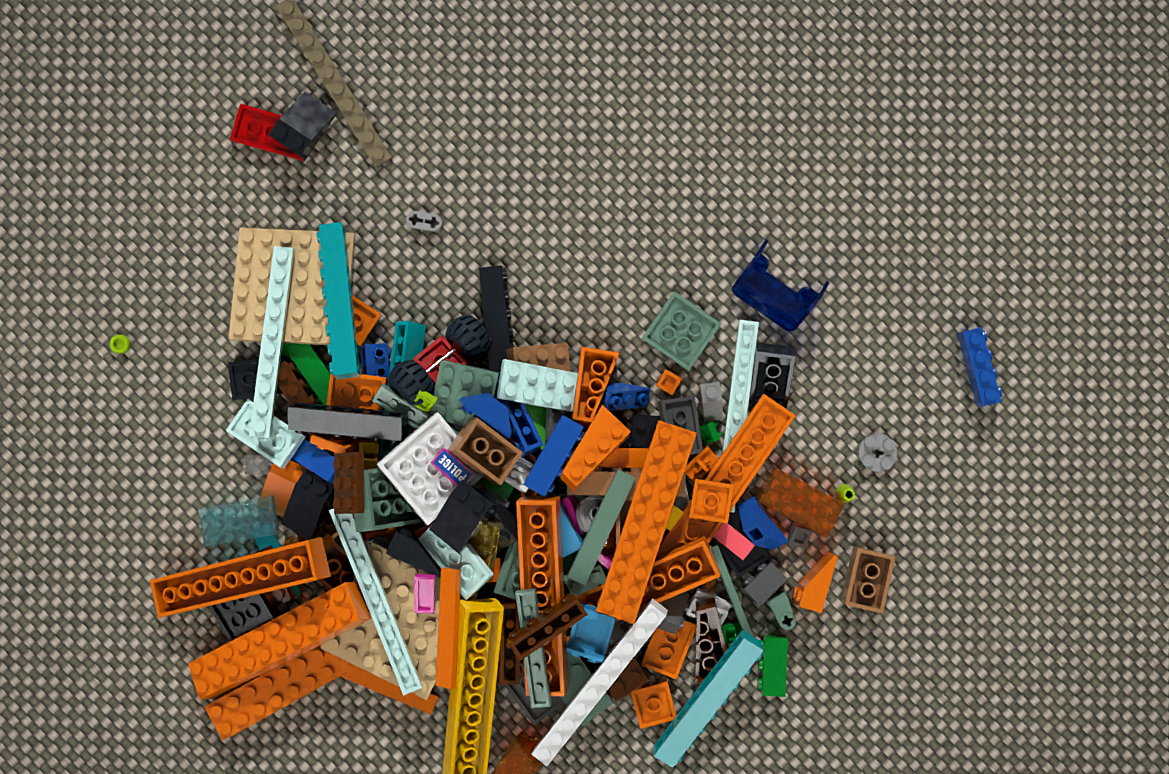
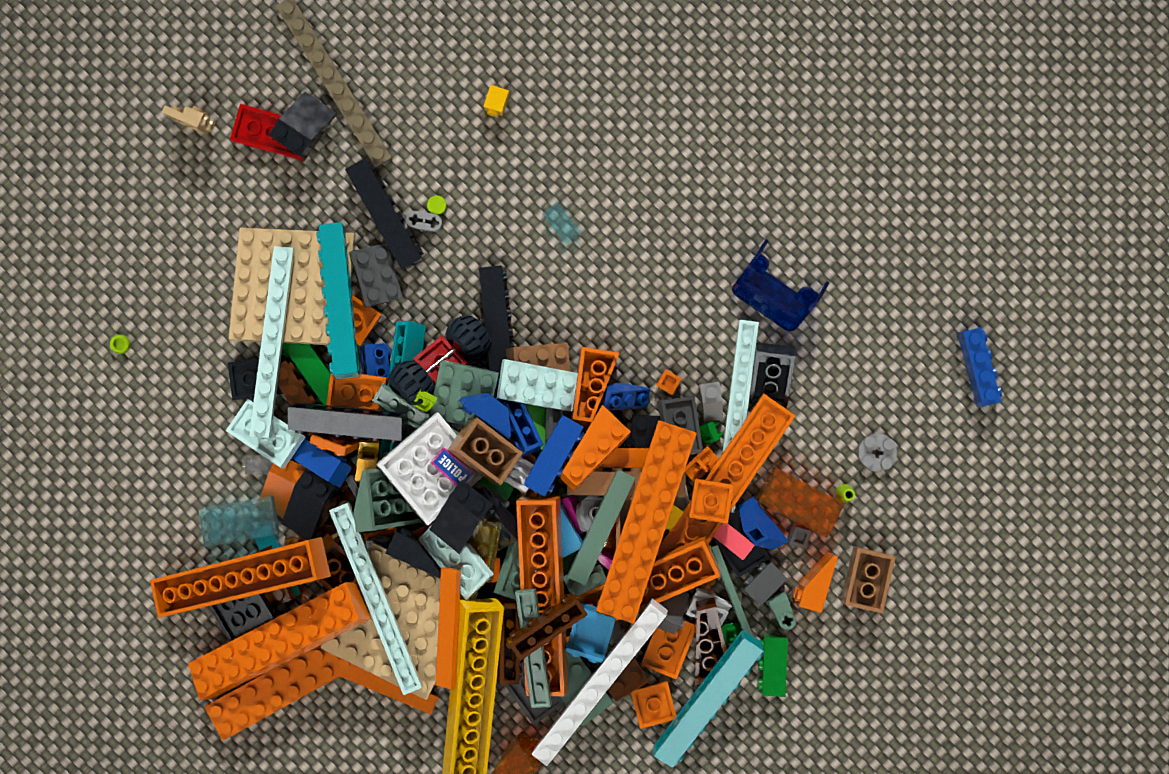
reddish brown plate [333,452,364,514] -> none
tile [414,574,435,614] -> none
sand green plate [641,291,721,371] -> none
none -> tan plate [162,105,215,135]
none -> black brick [345,158,424,271]
none -> dark grey plate [349,243,403,308]
none -> lime tile [427,195,447,215]
none -> yellow brick [483,85,510,117]
none -> clear light blue tile [542,203,581,244]

